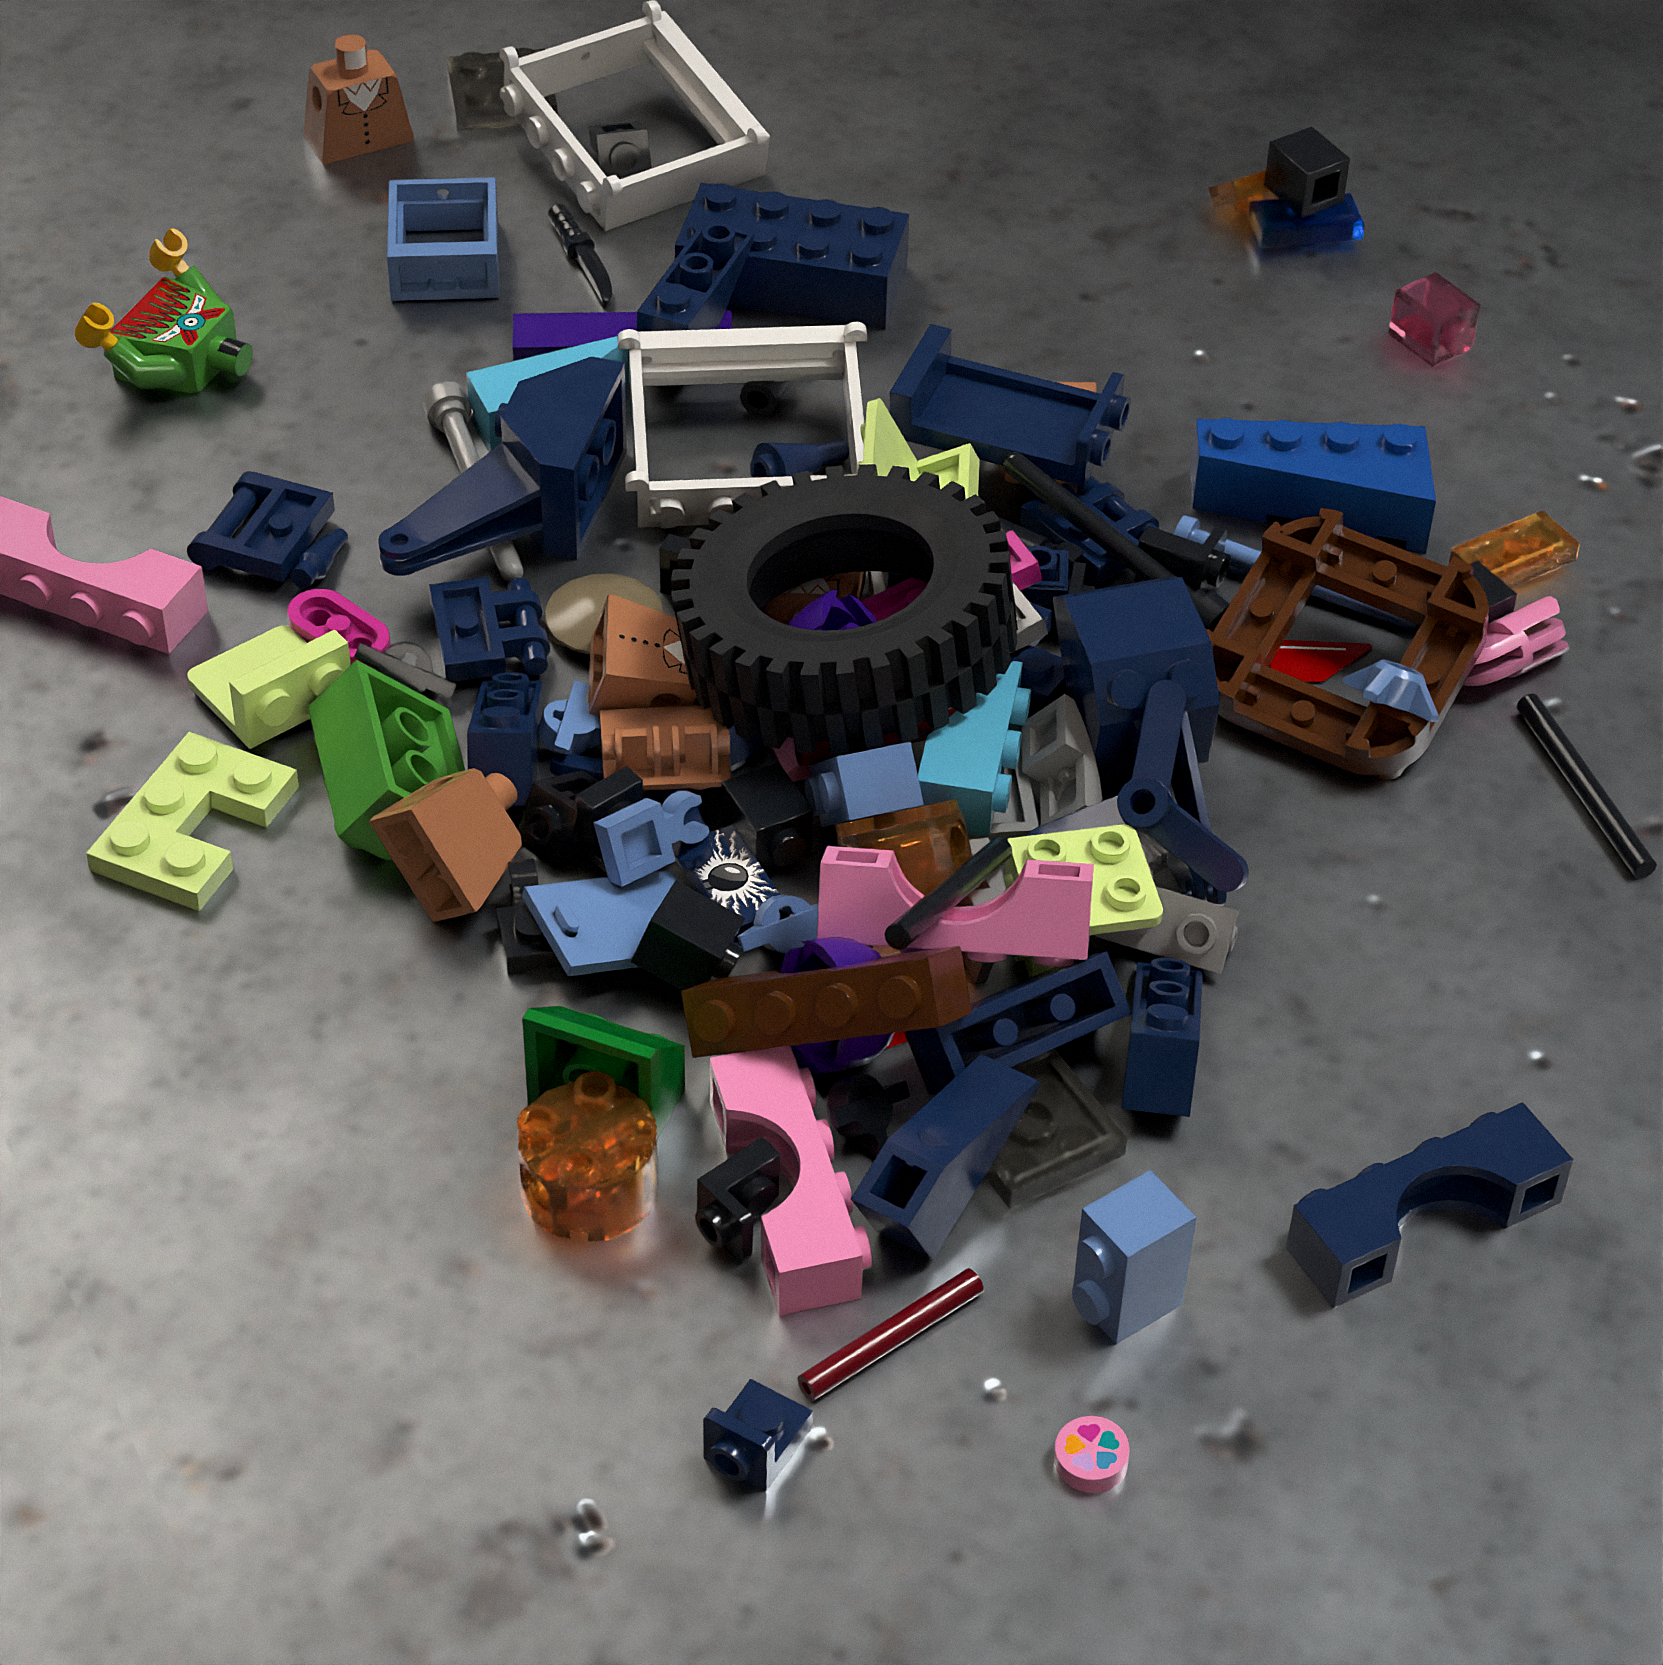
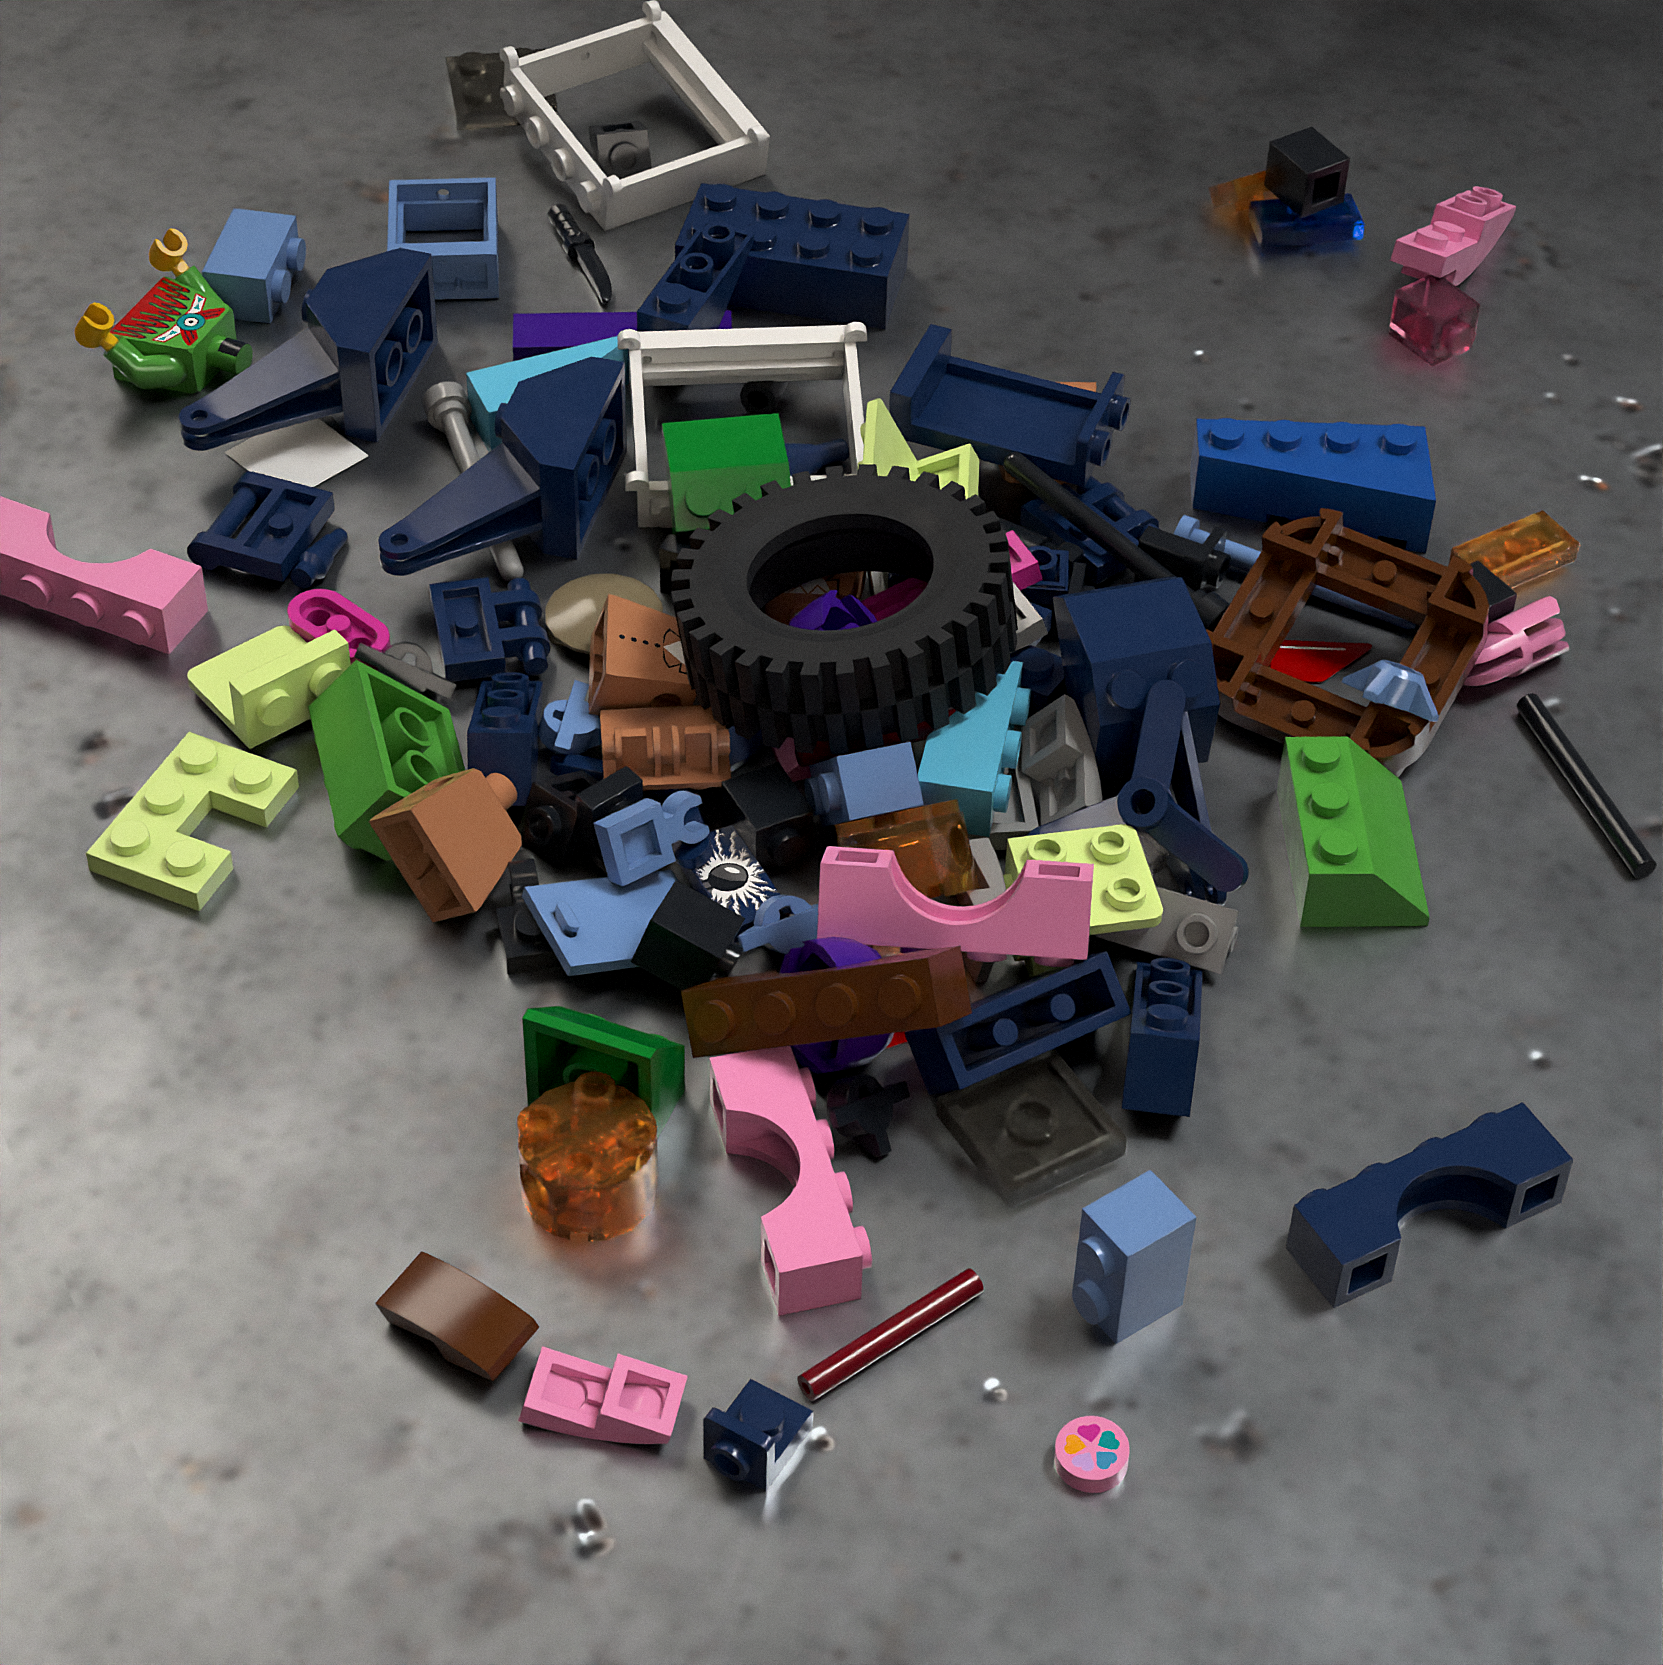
nougat torso [304,34,414,165] -> none
black bracket [695,1137,780,1263] -> none
dark blue slope [851,1054,1041,1260] -> none
black bar [885,837,1012,950] -> none
none -> dark blue slope [179,248,438,451]
none -> medium blue brick [202,208,306,324]
none -> white sticker [225,418,369,487]
none -> reddish brown slope [375,1251,540,1381]
none -> bright pink slope [518,1346,688,1444]
none -> green slope [662,413,791,539]
none -> bright green slope [1277,736,1430,927]
none -> bright pink slope [1390,186,1516,290]

